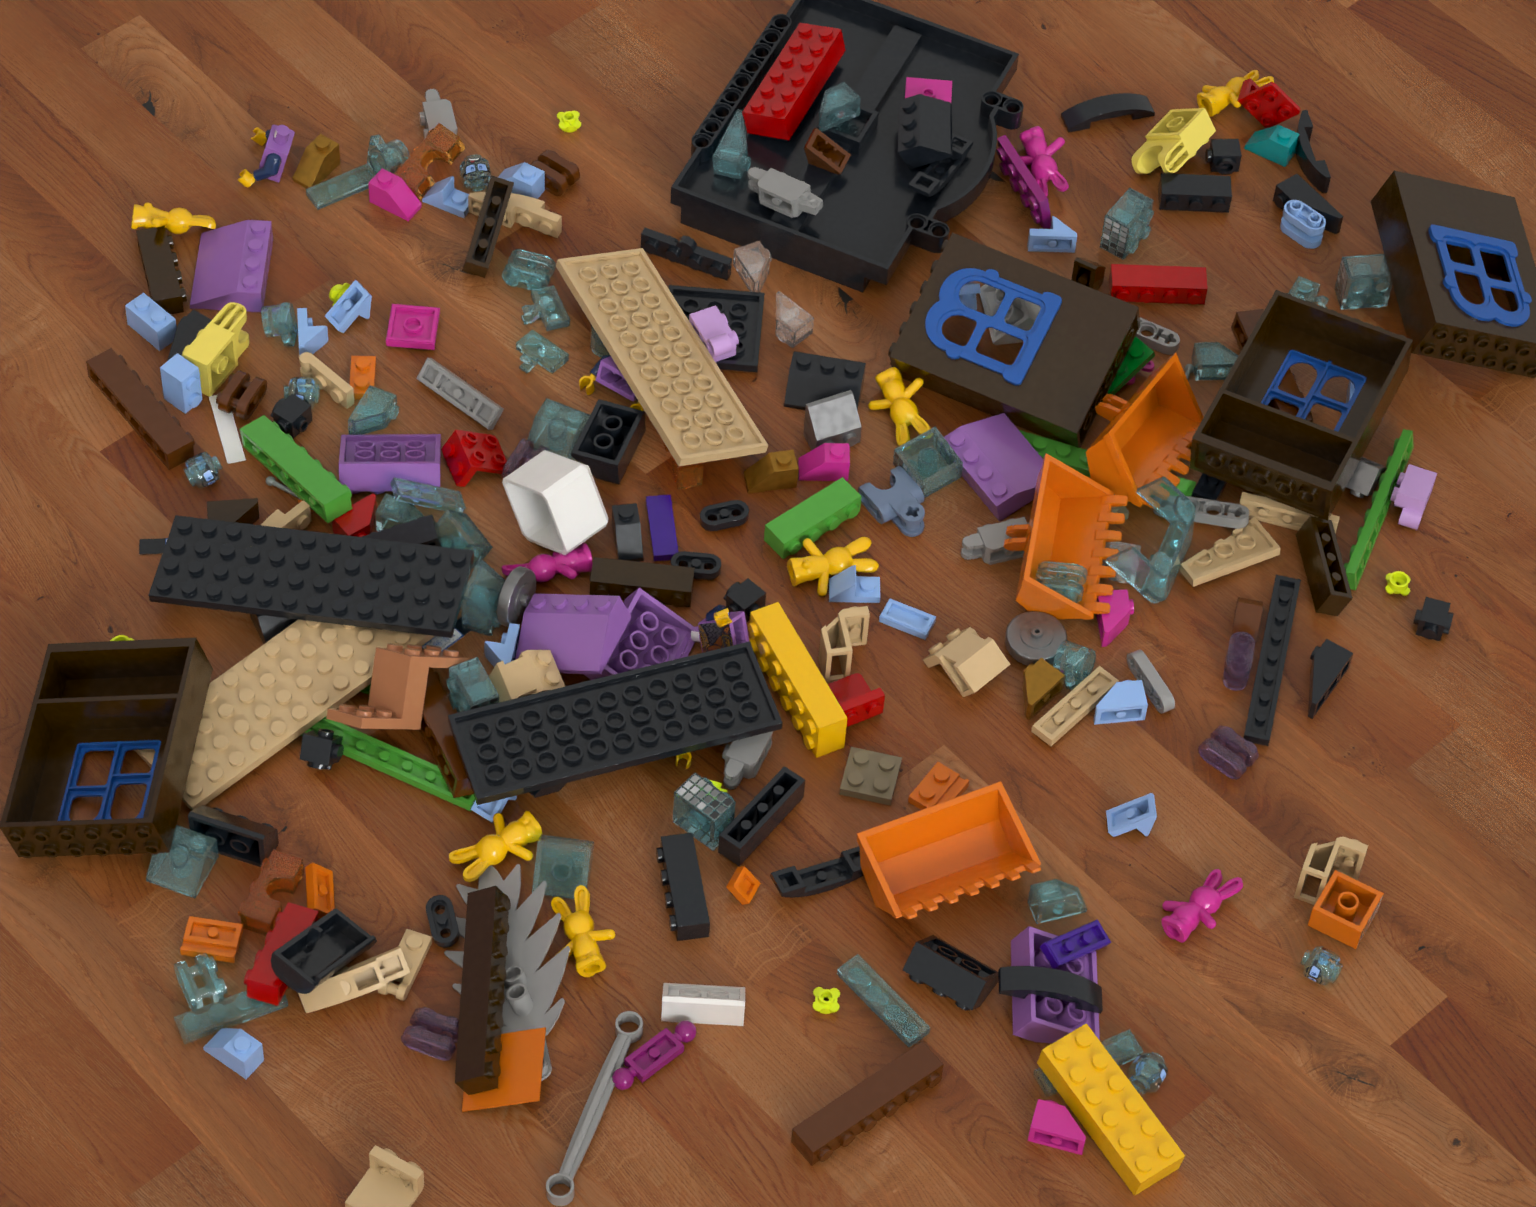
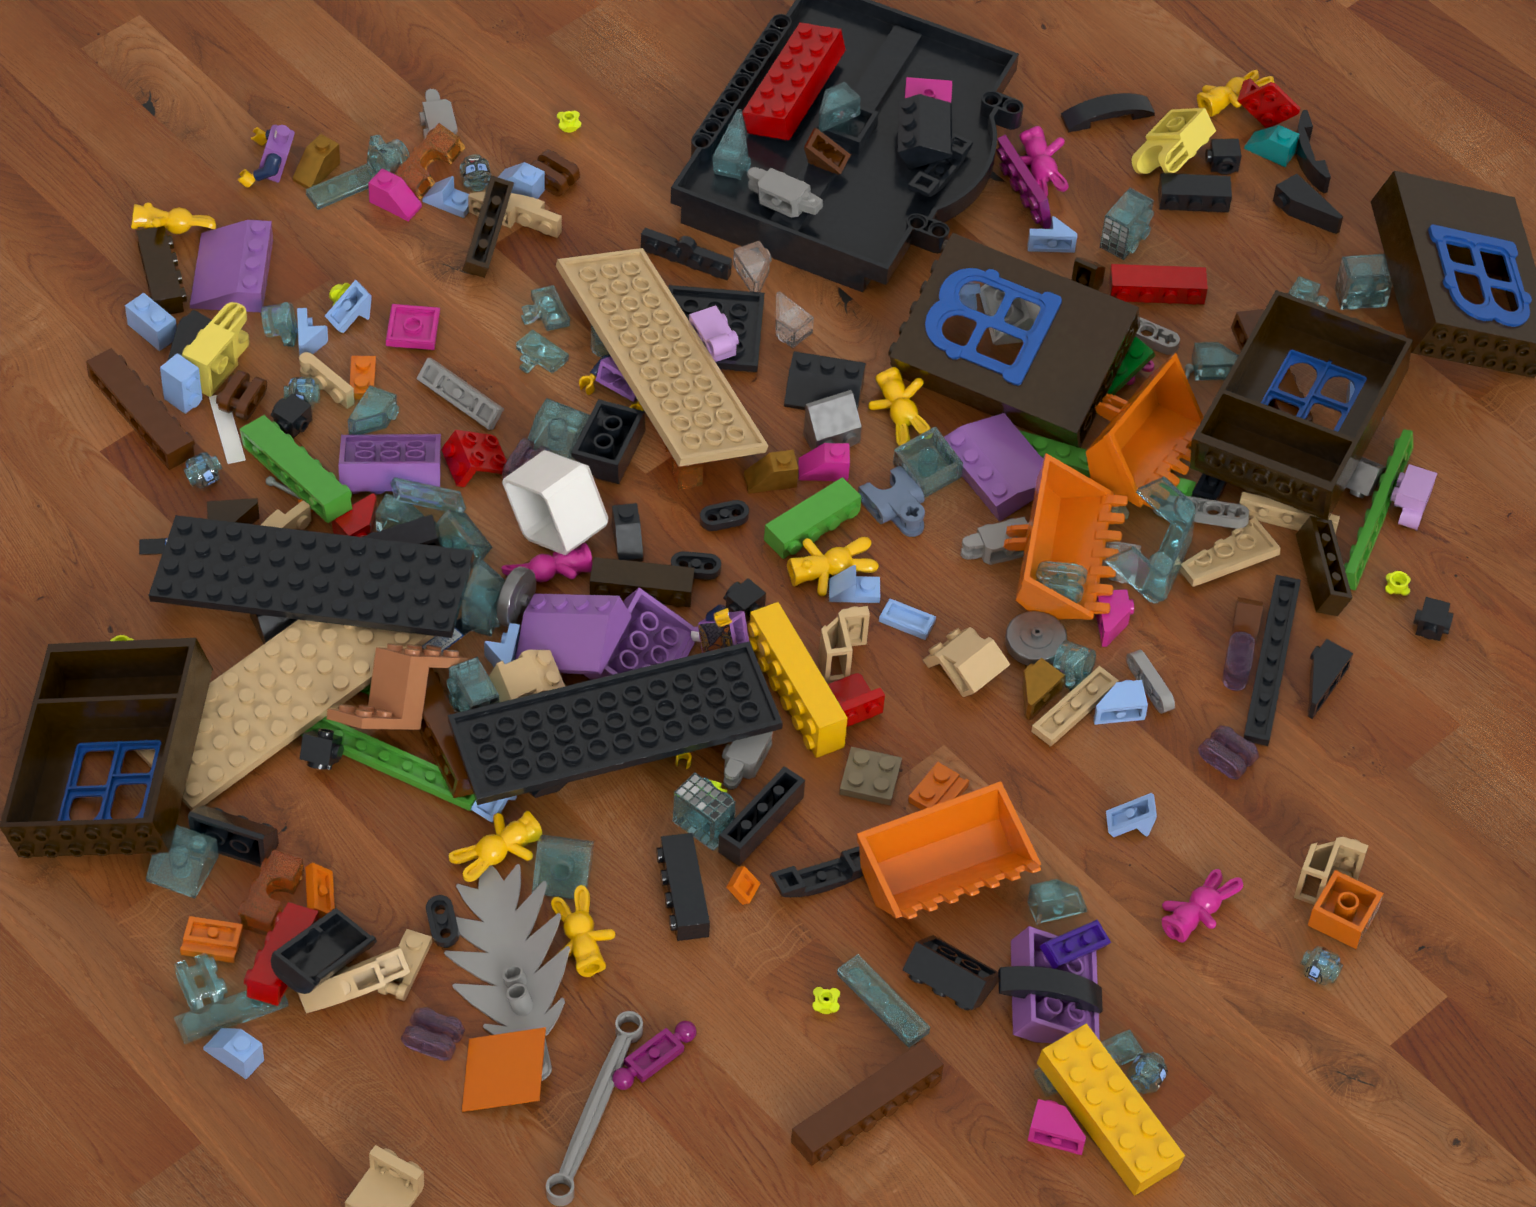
dark brown brick [455,886,511,1095] -> none
clear light blue brick [501,249,556,292] -> none
dark purple tile [646,495,678,561] -> none
white slope [661,983,745,1026] -> none
light blue brick [1280,200,1326,249] -> none

